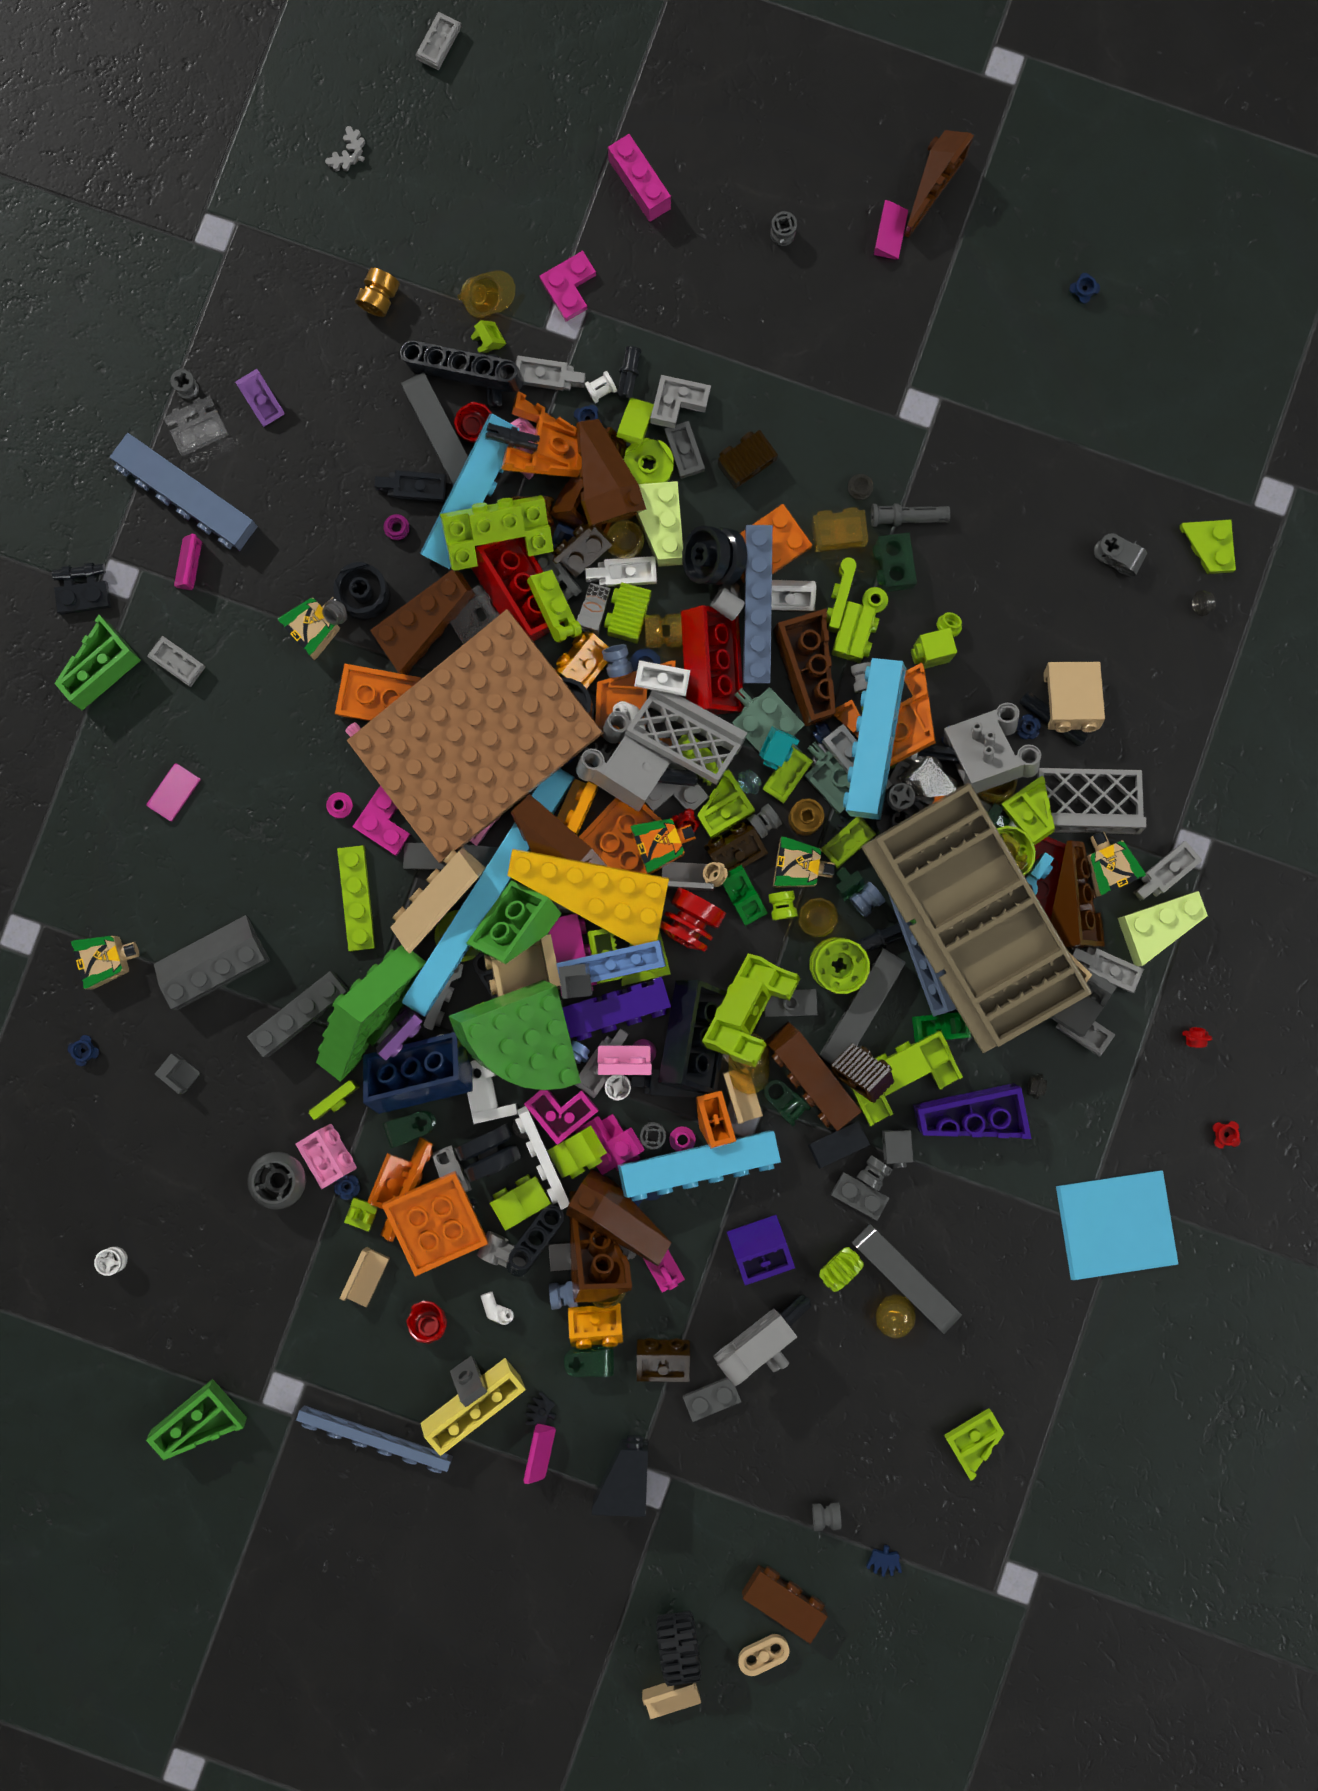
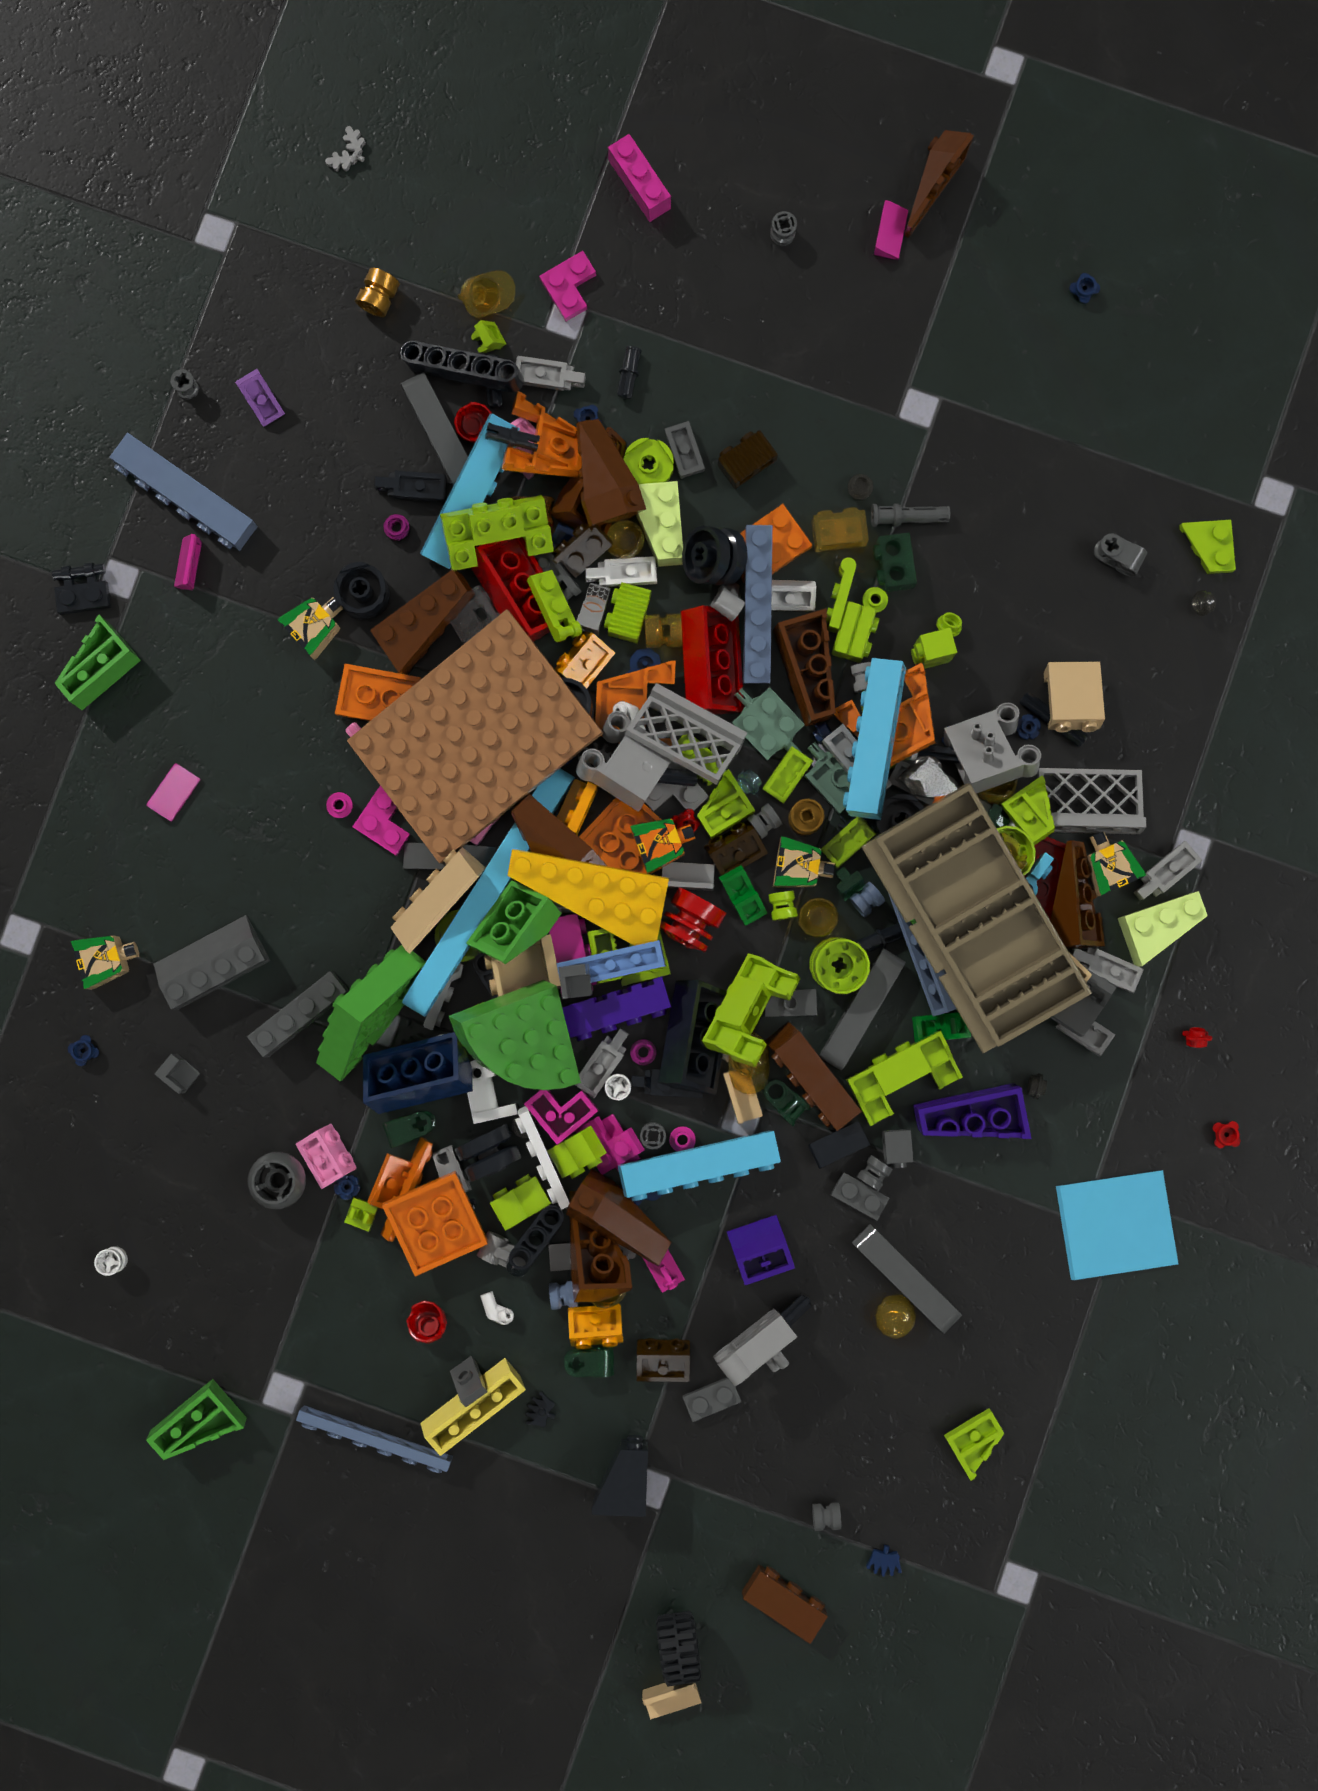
light grey plate [147,636,206,687] -> none
clear plate [164,396,229,456] -> none
lime plate [309,1080,360,1120] -> none
flat silver plate [322,599,347,625] -> none
lime plate [337,845,376,952] -> none
tan panel [340,1247,390,1307] -> none
medium lavender plate [376,1006,422,1060] -> none
light grey plate [415,12,461,70] -> none
dark pink slope [523,1424,556,1484] -> none
light blue plate [571,1041,590,1064] -> none
white bush [584,371,617,404] -> none
bright pink bracket [597,1046,652,1075] -> none
sand blue wheel [602,644,633,678] -> none
lime slope [616,398,654,444] -> none
white slope [634,660,691,696] -> none
light grey plate [650,375,711,429] -> none
orange slope [696,1091,736,1149] -> none
tan plate [703,862,728,887] -> none
tan plate [738,1634,789,1676] -> none
teal brick [759,726,799,770] -> none
lime gear [819,1247,863,1292] -> none
dark brown brick [831,1043,894,1103] -> none
dark grey wheel [886,783,915,812] -> none

